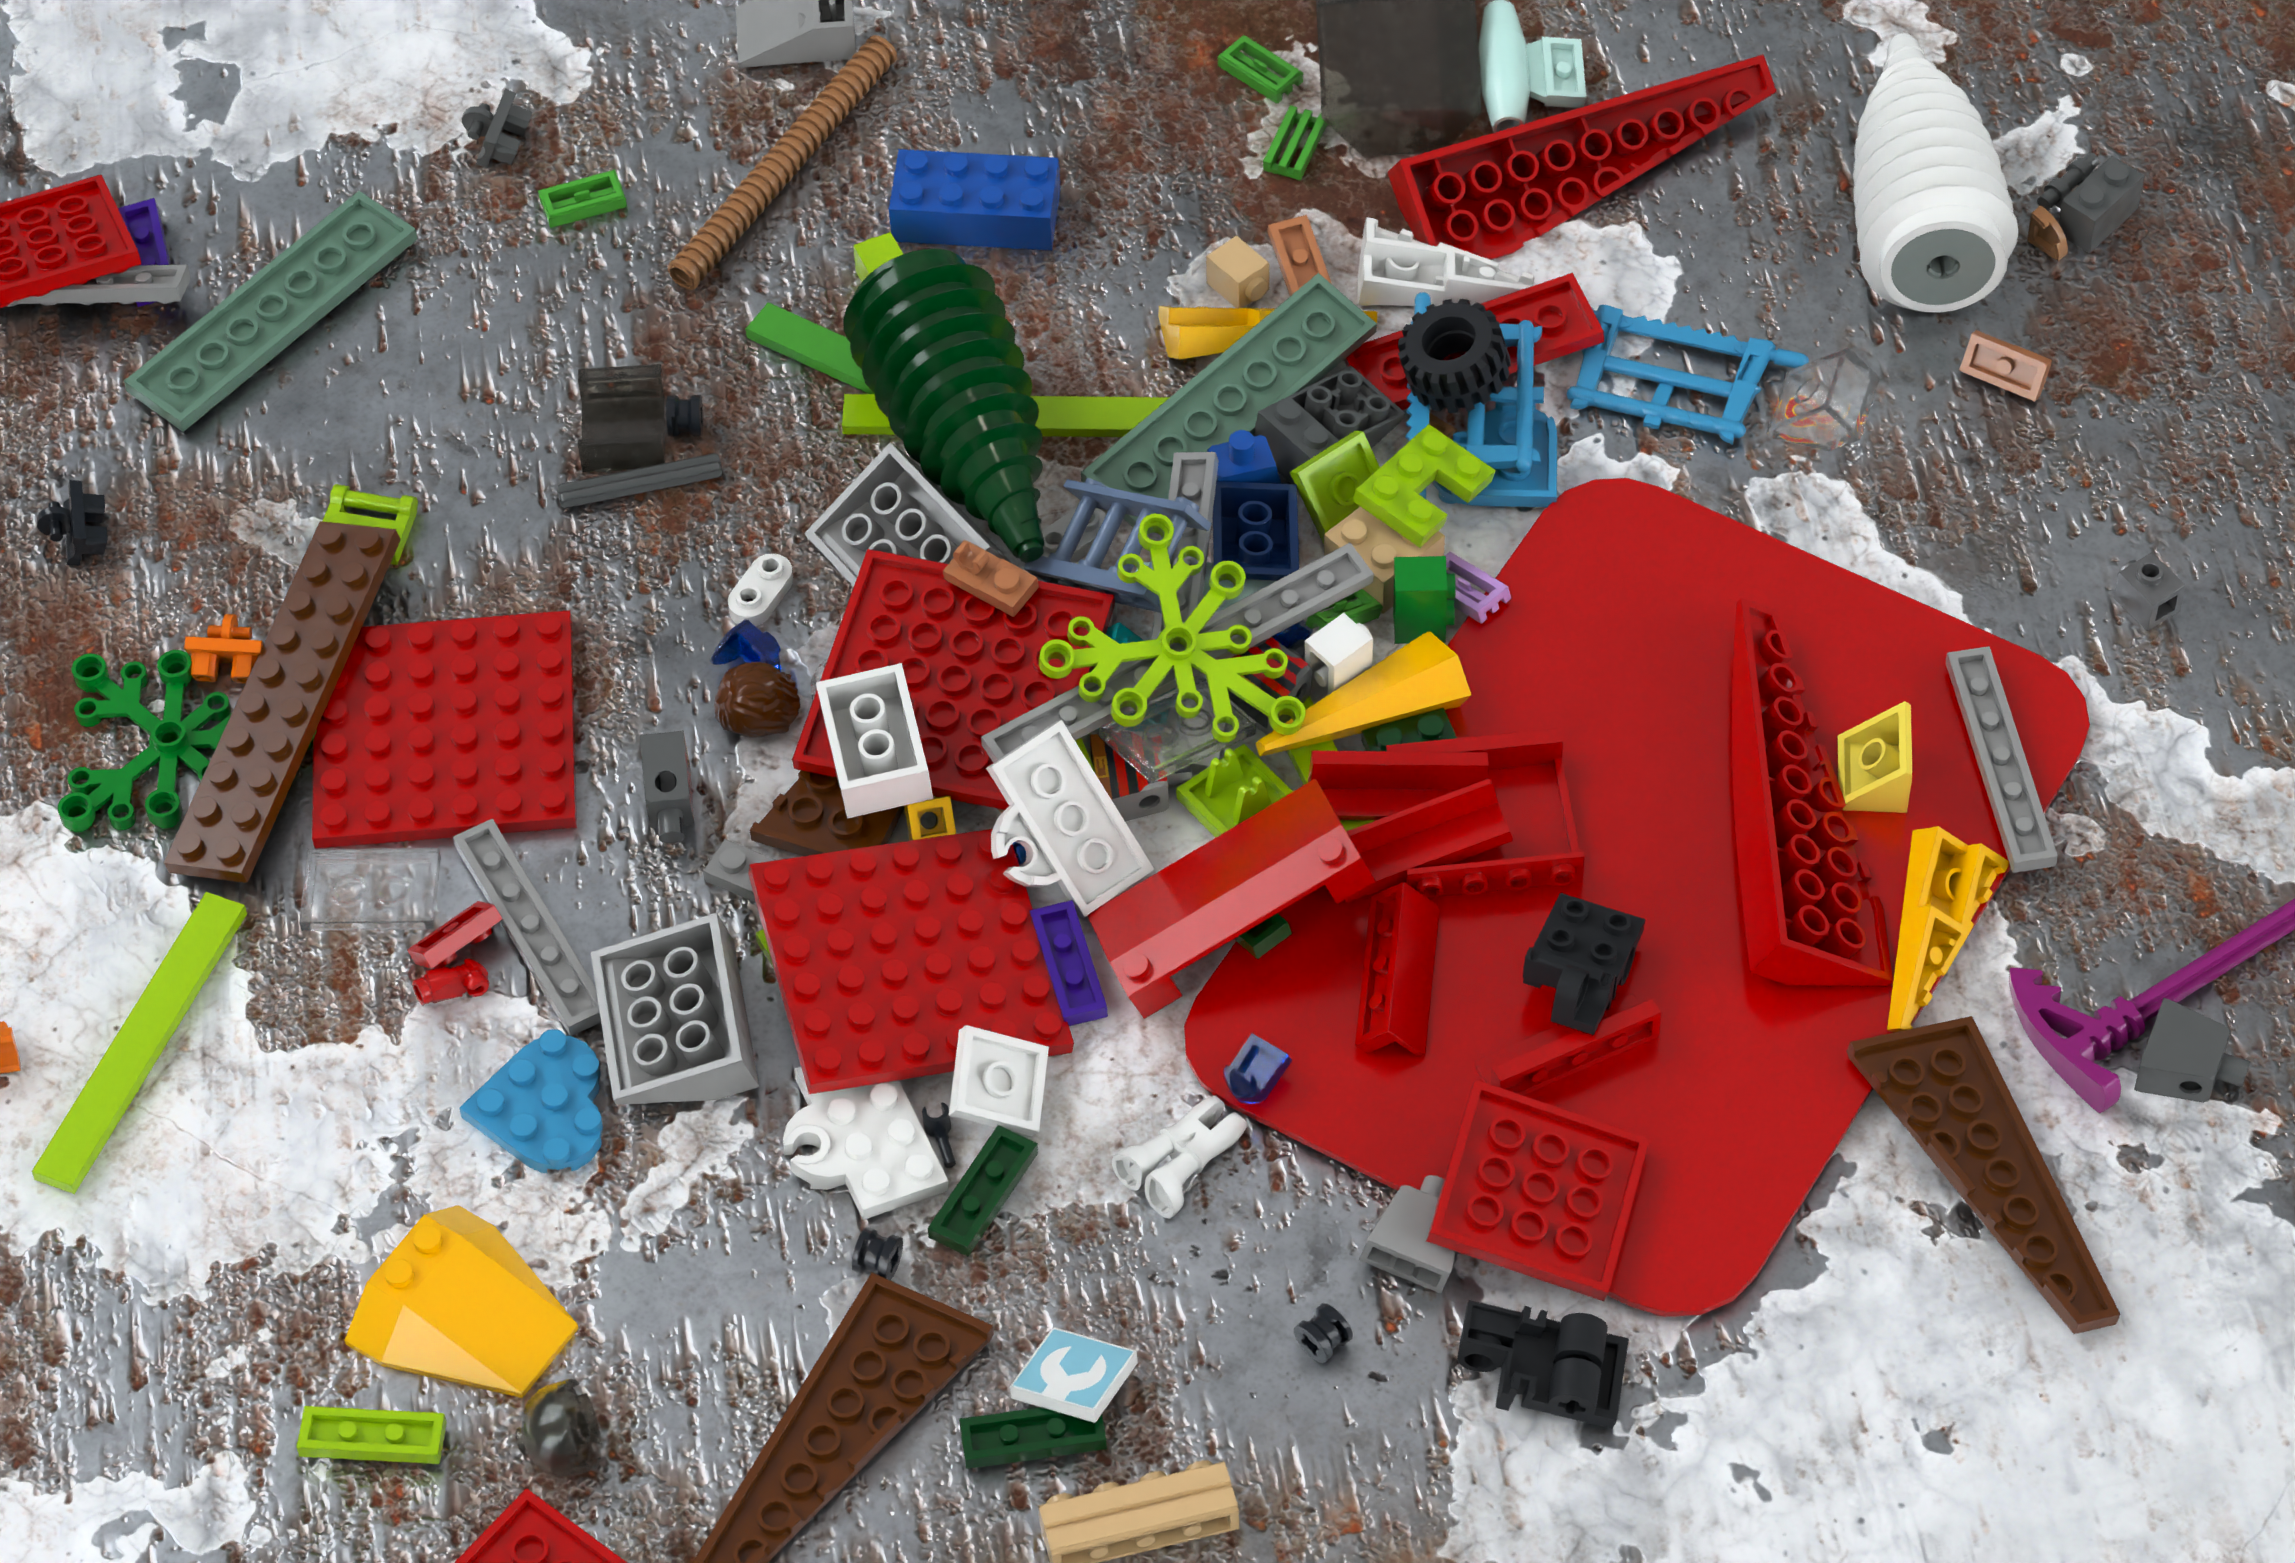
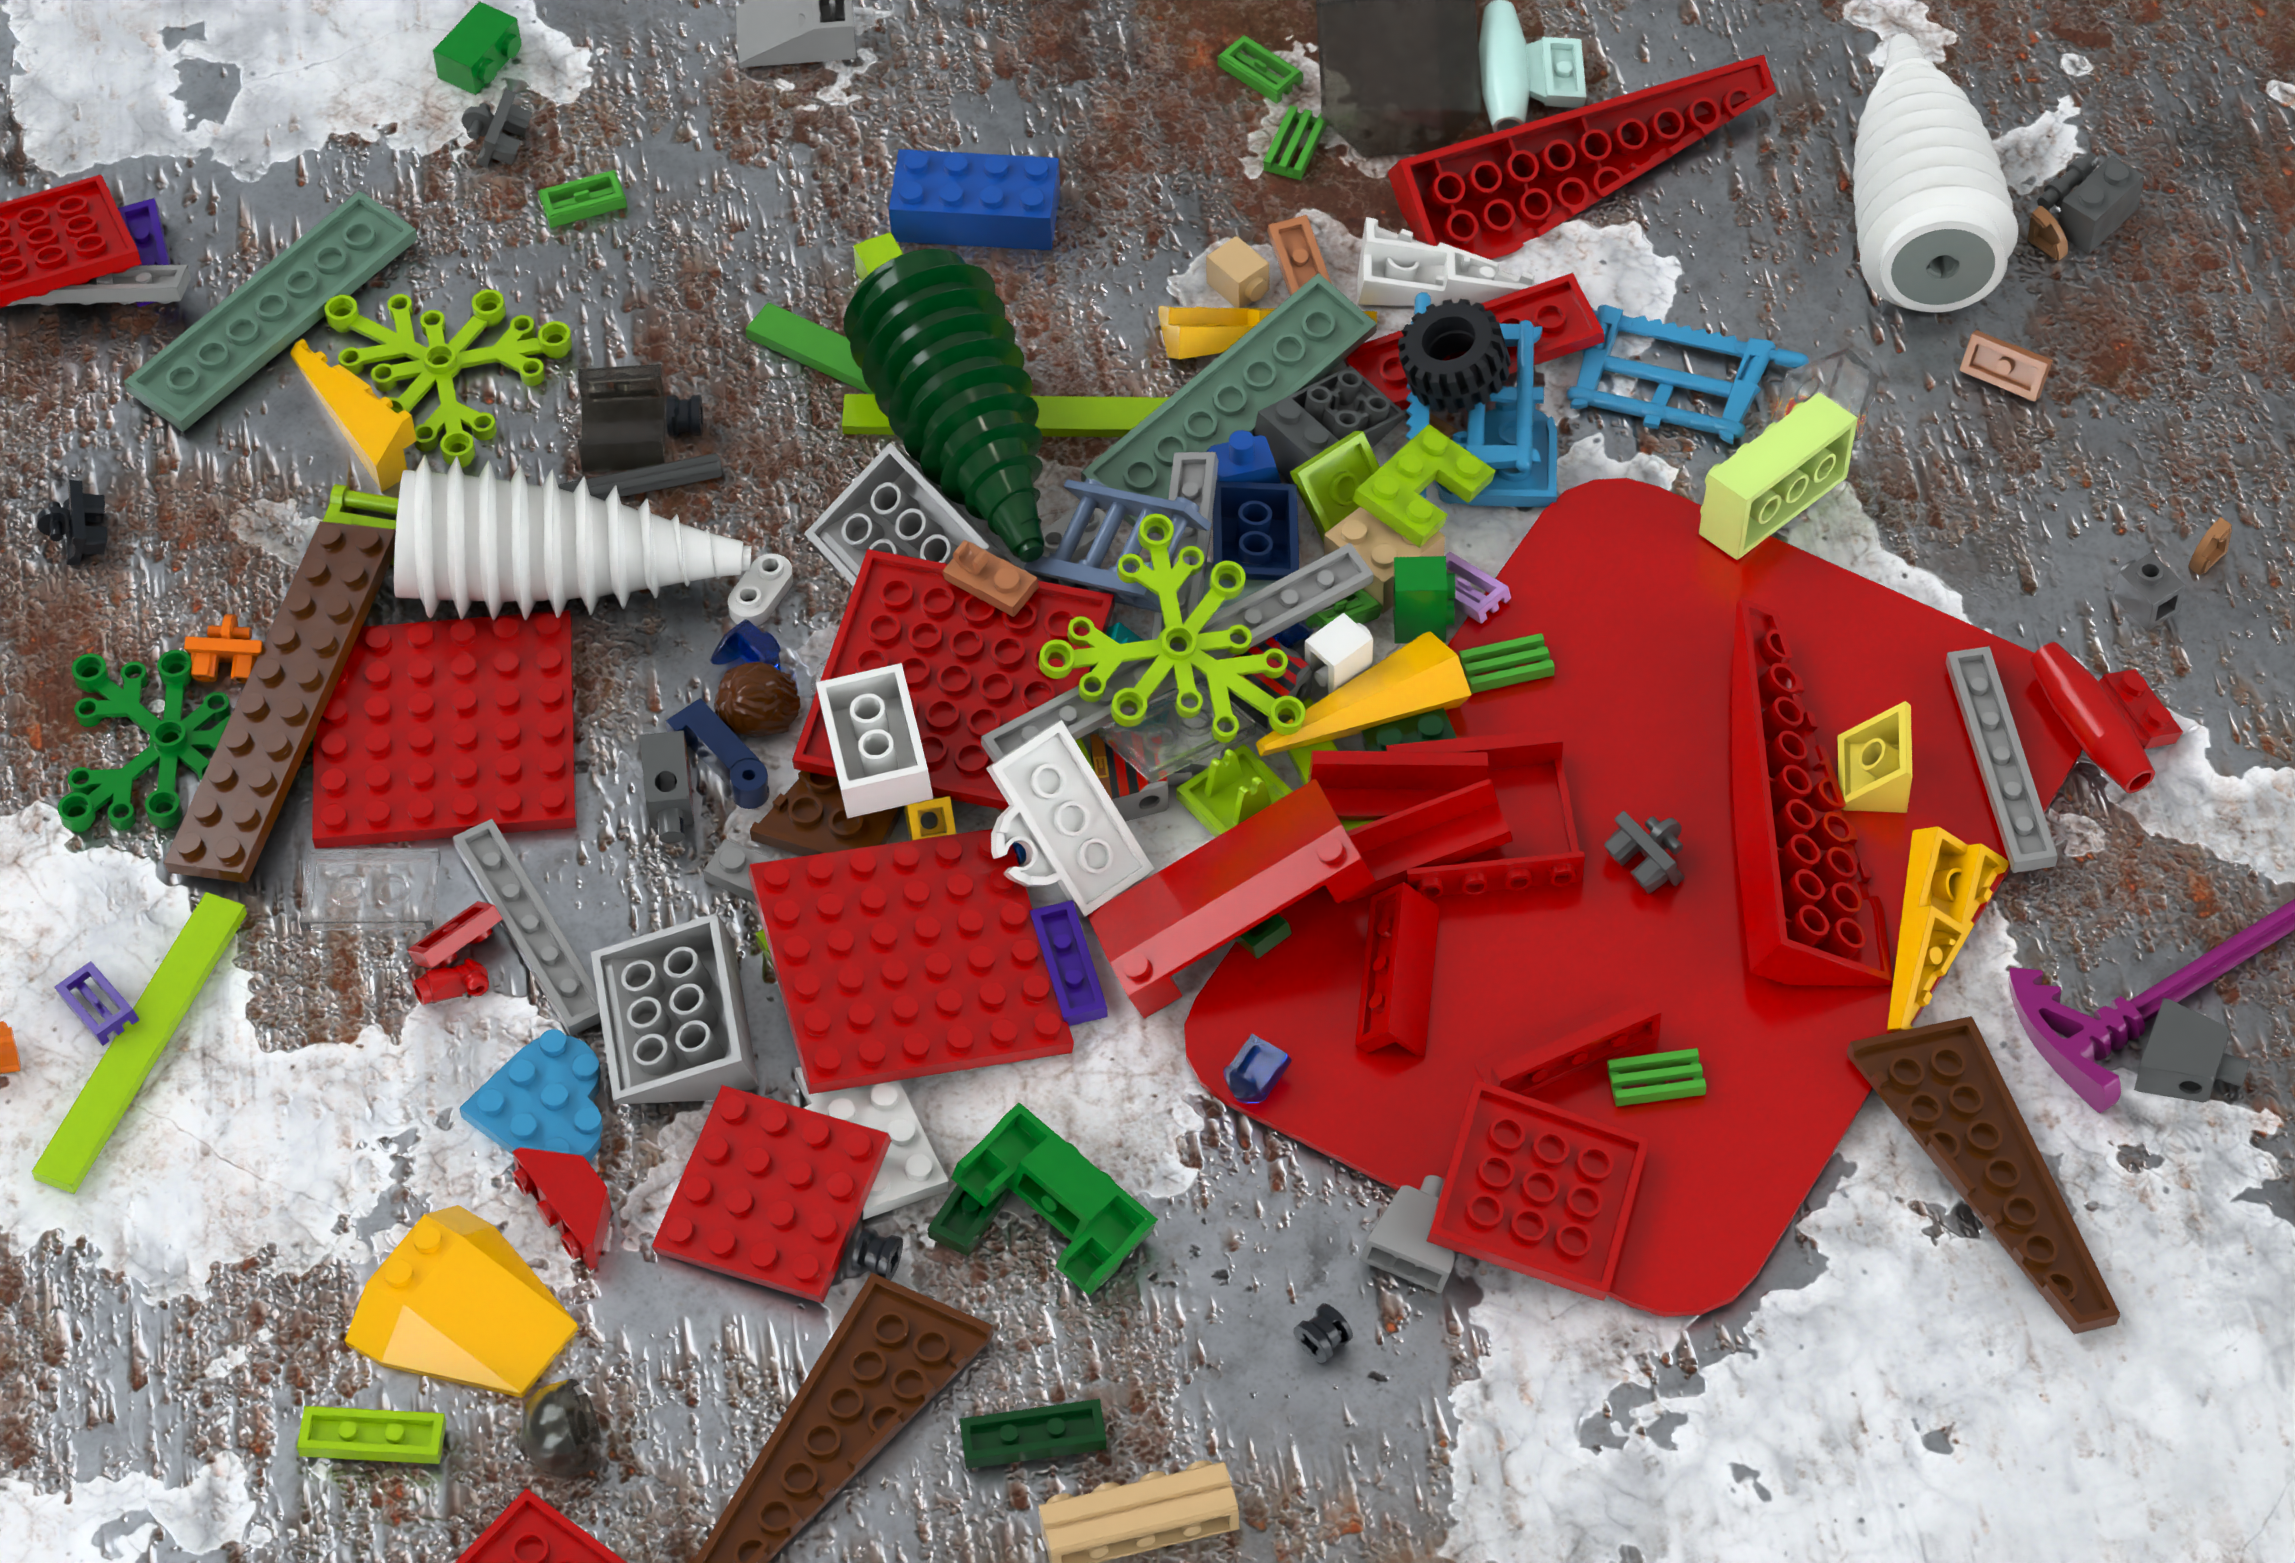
medium nougat piece [668,35,897,290] -> none
black hand [922,1102,956,1168] -> none
white plate [949,1025,1049,1137] -> none
tile [1010,1327,1138,1423] -> none
white piece [1112,1095,1248,1218] -> none
black plate [1457,1300,1629,1429] -> none
black plate [1522,893,1645,1035] -> none
none -> tile [54,961,139,1046]
none -> yellow wedge [290,339,417,492]
none -> lime plant [325,289,572,468]
none -> white cone [394,455,752,620]
none -> green brick [433,1,522,95]
none -> red slope [511,1147,612,1271]
none -> red plate [652,1085,892,1304]
none -> dark blue leg [666,698,770,809]
none -> green bracket [951,1103,1158,1296]
none -> bright green tile [1459,633,1555,694]
none -> dark grey hips [1604,810,1685,894]
none -> bright green tile [1607,1048,1706,1107]
none -> yellowish green brick [1699,392,1858,560]
none -> red plate [2030,642,2183,794]
none -> medium nougat tile [2188,517,2232,575]

